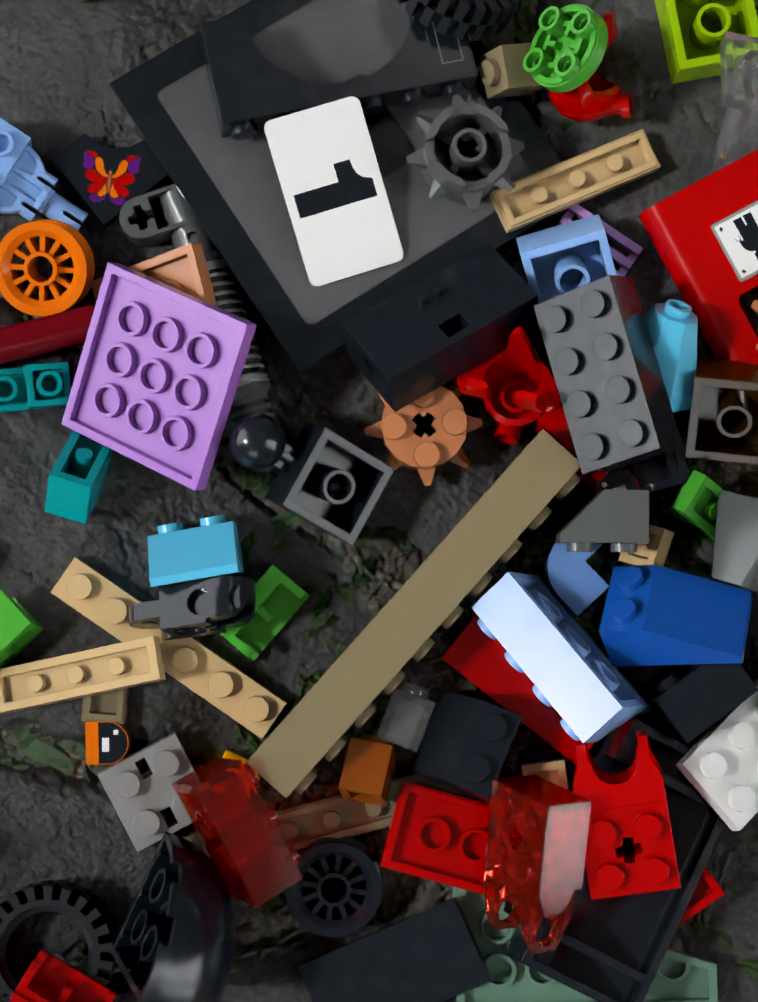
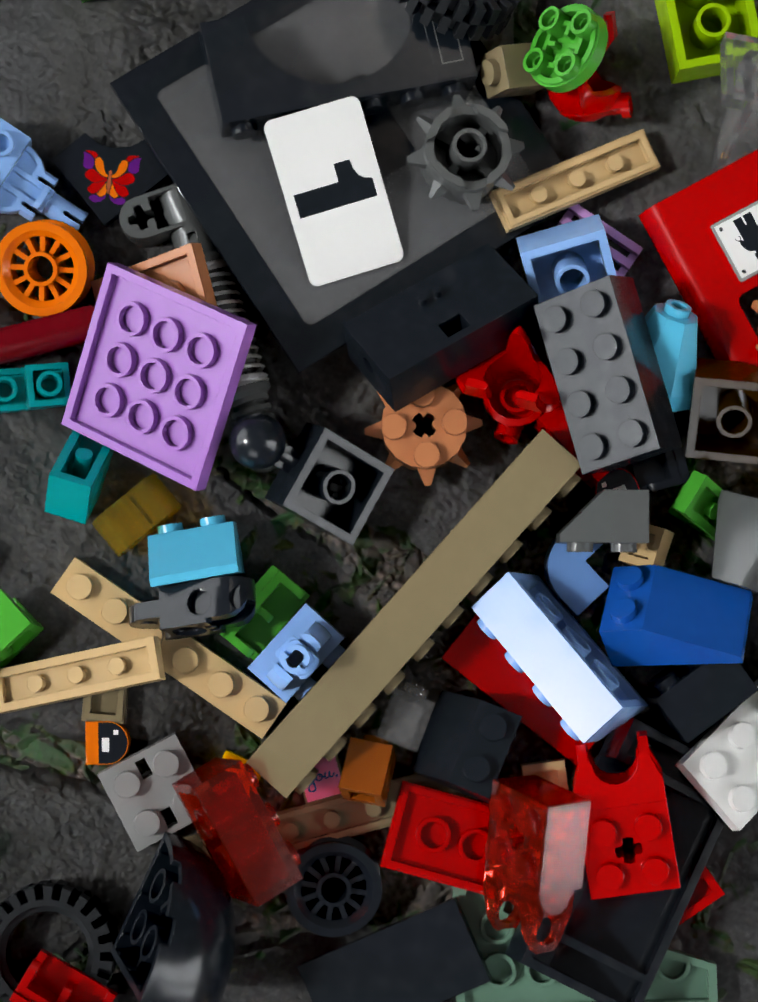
none -> clear yellow beam [92,473,182,557]
none -> light blue brick [248,603,345,703]
none -> bright pink tile [303,754,342,804]

